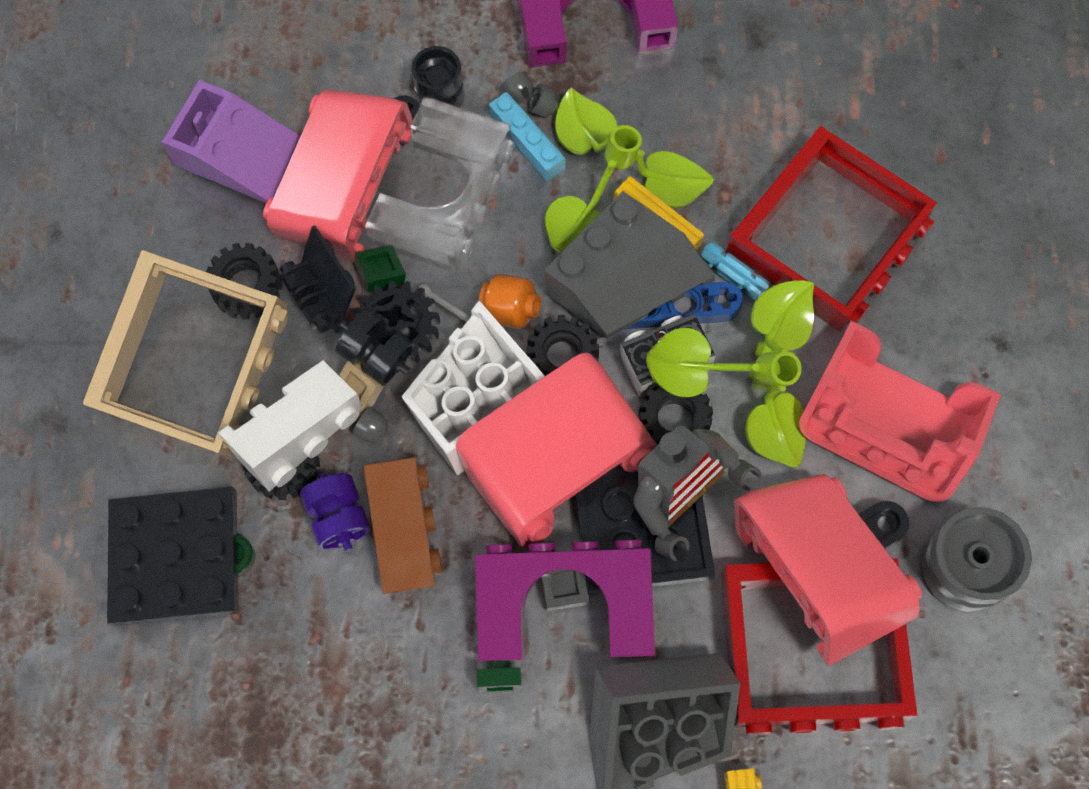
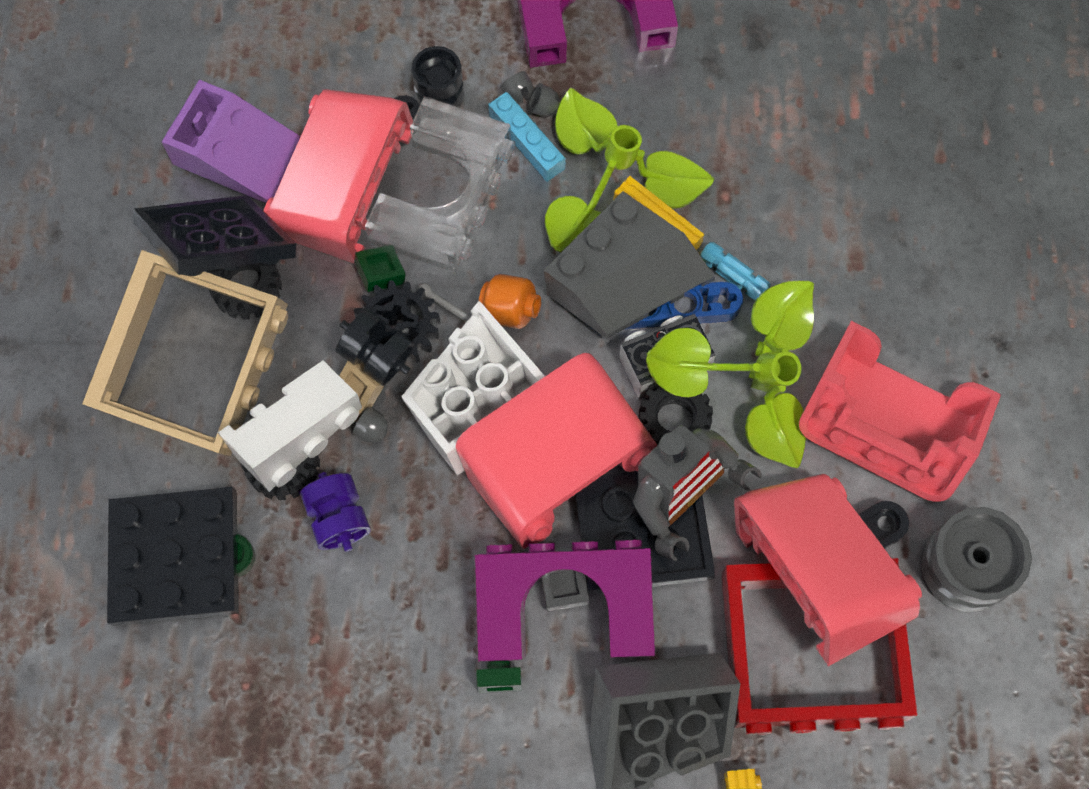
black hinge [280,225,356,334] -> none
dark orange wedge [363,456,442,594] -> none
black tyre [526,315,599,376] -> none
red window [725,125,937,332] -> none
none -> black plate [134,195,296,276]

